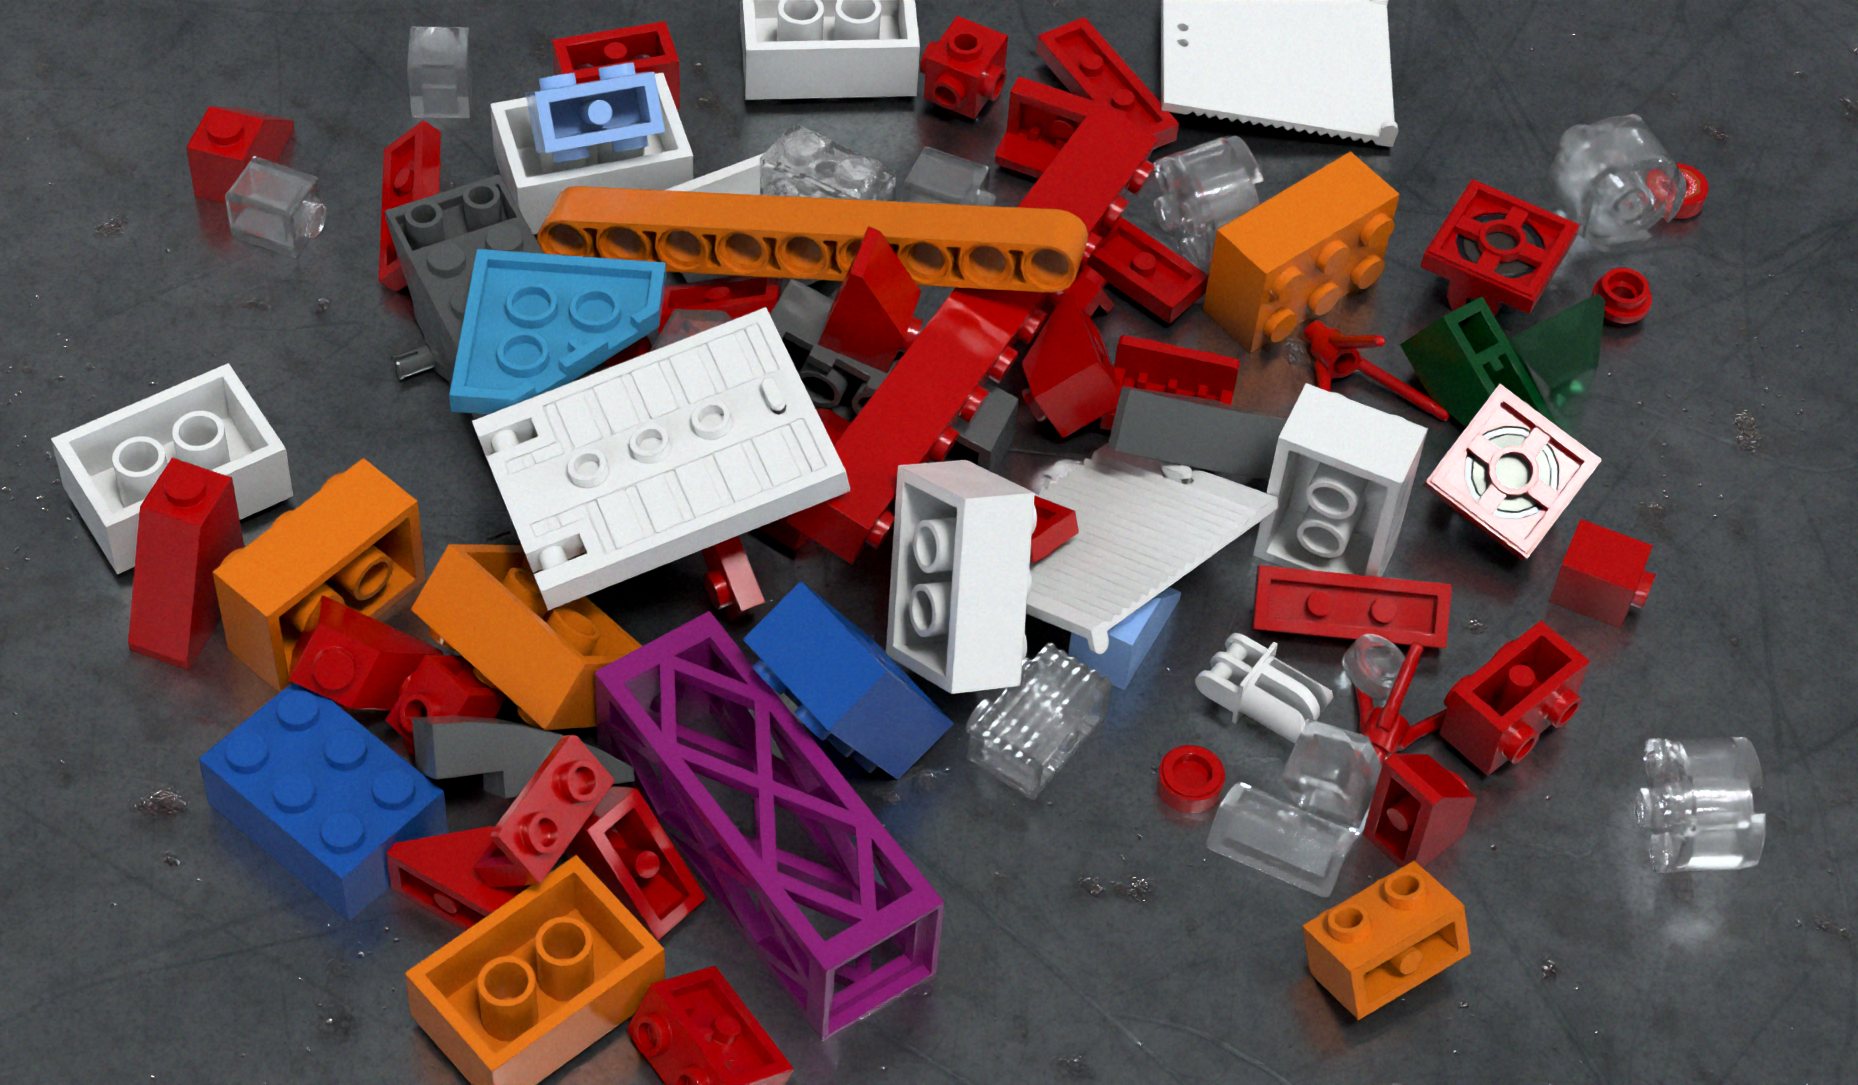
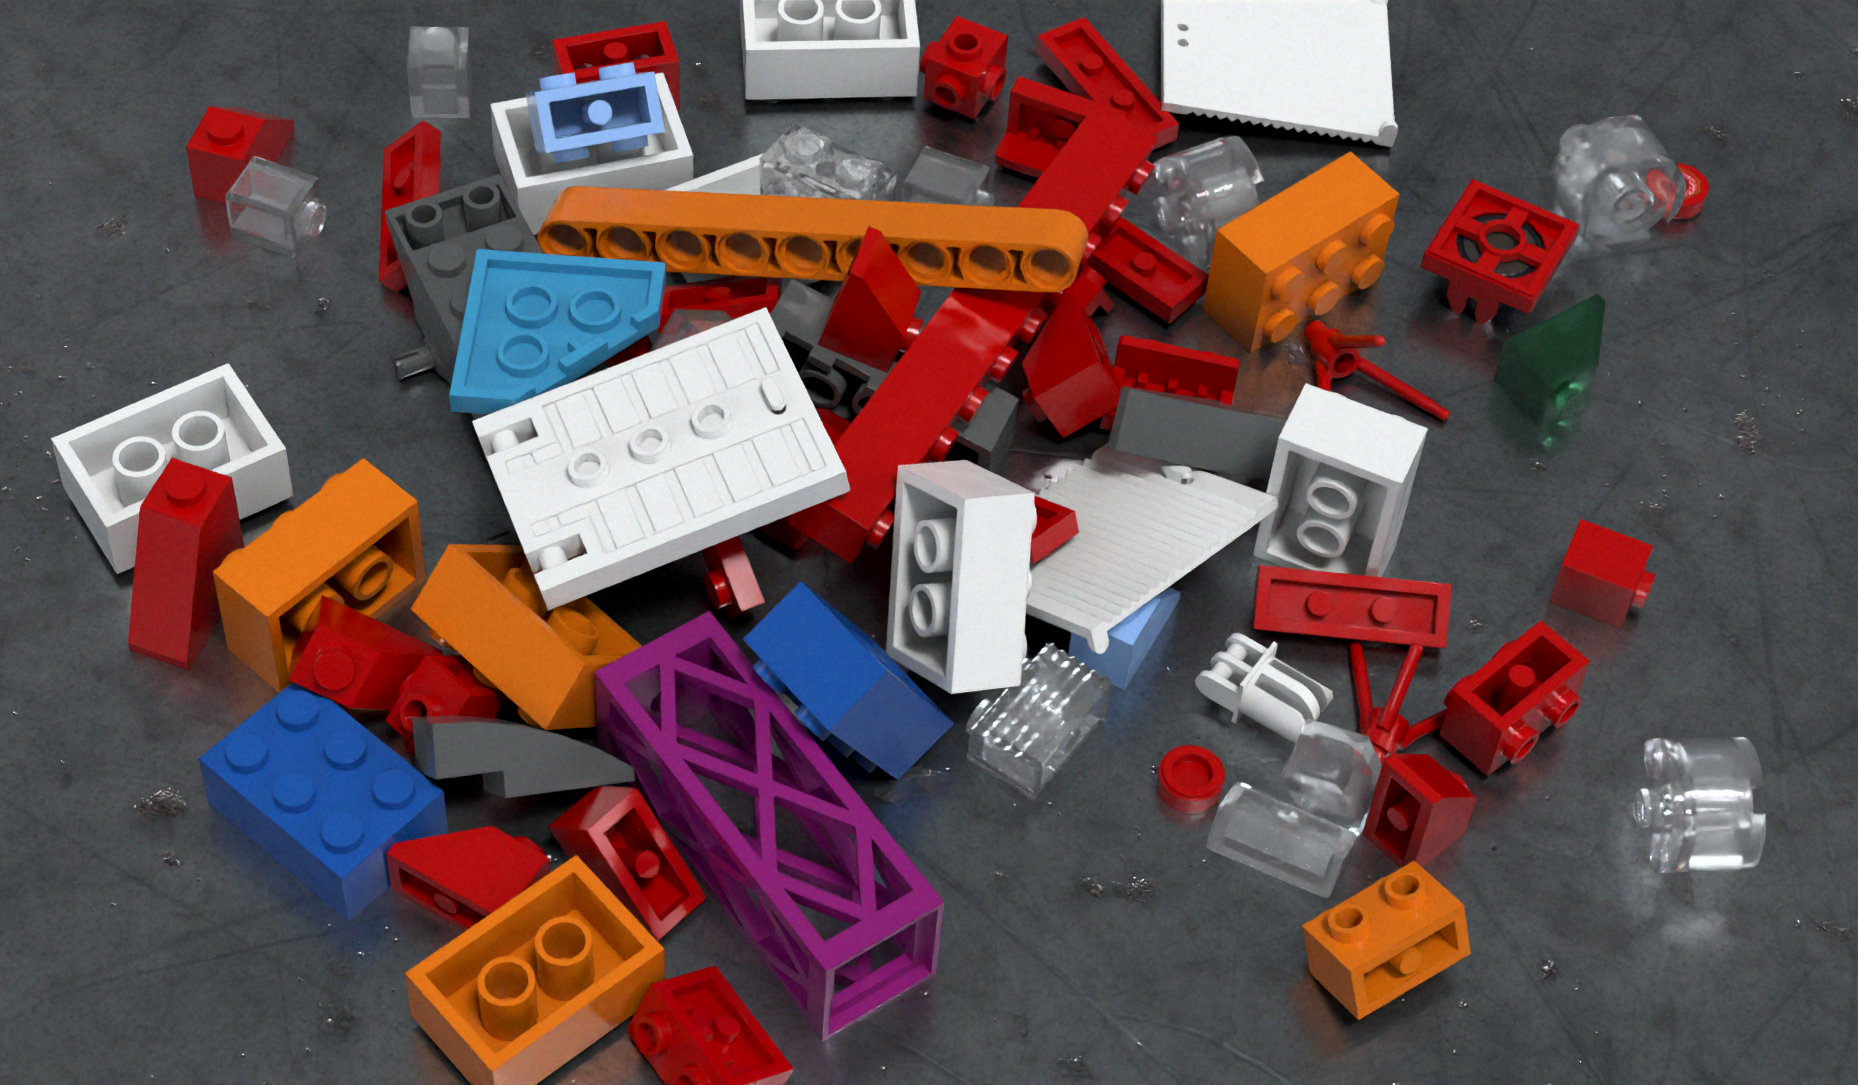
red bracket [473,735,615,888] -> none
clear tile [1343,634,1405,700] -> none
dark green slope [1400,297,1559,465] -> none
piece [1422,384,1602,562] -> none
red plate [1591,268,1652,323] -> none

